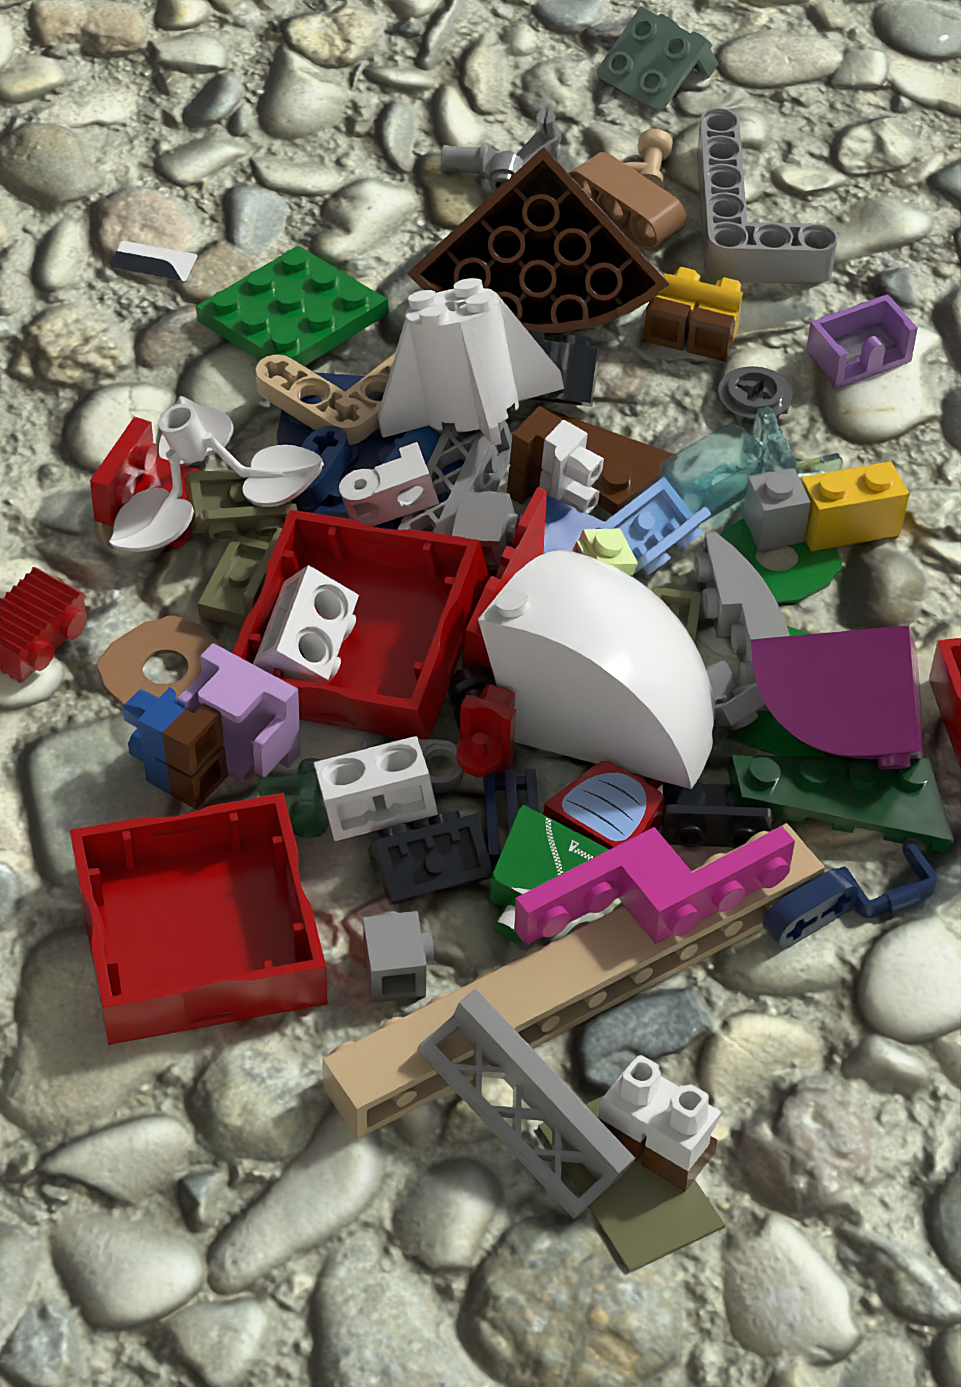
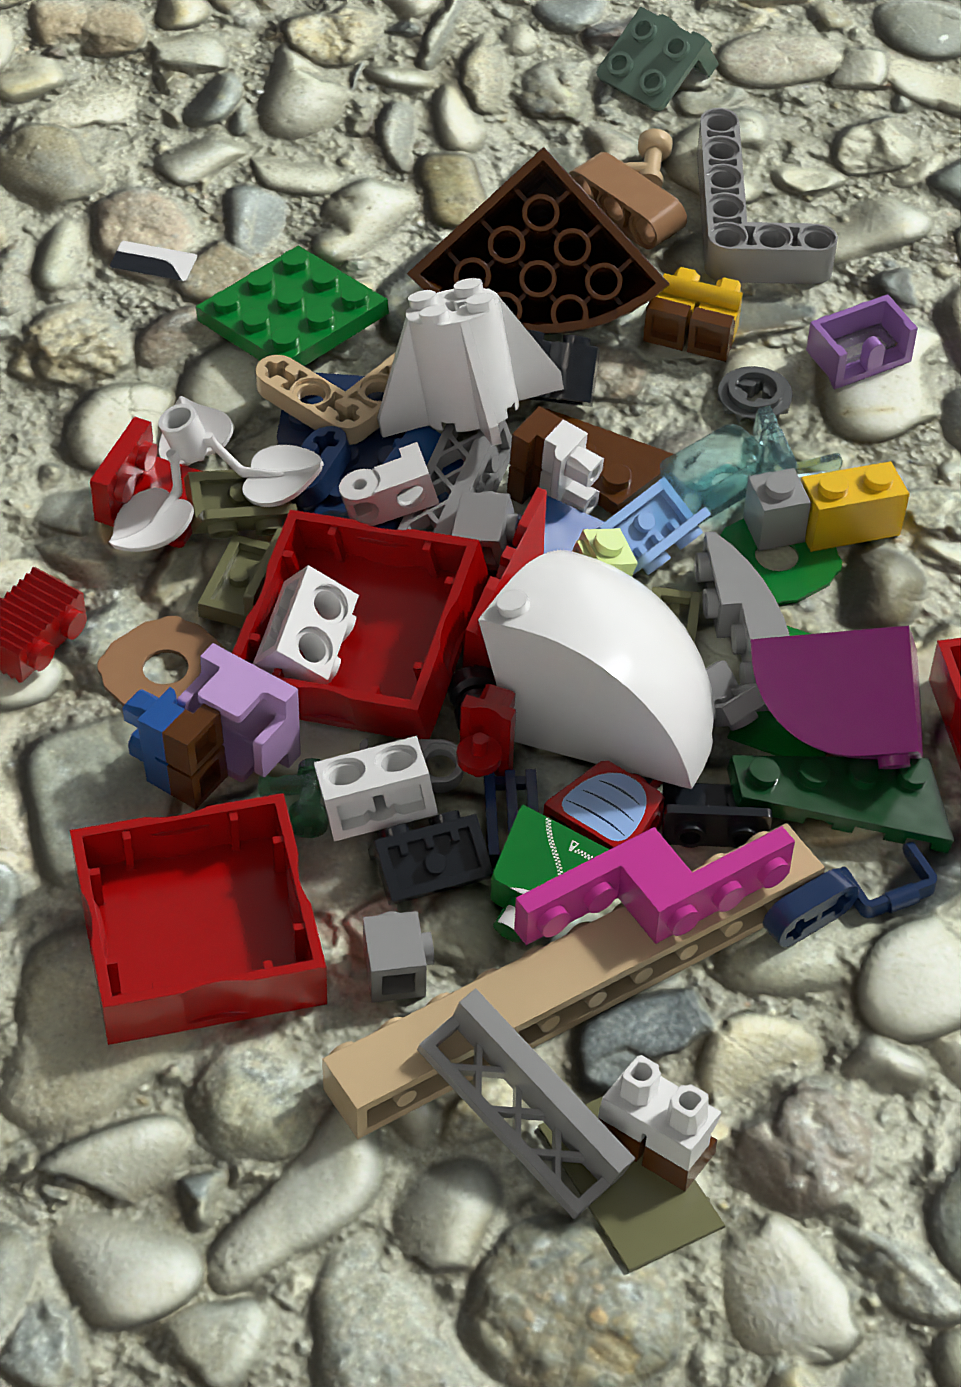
light grey pin [441,109,561,191] -> none

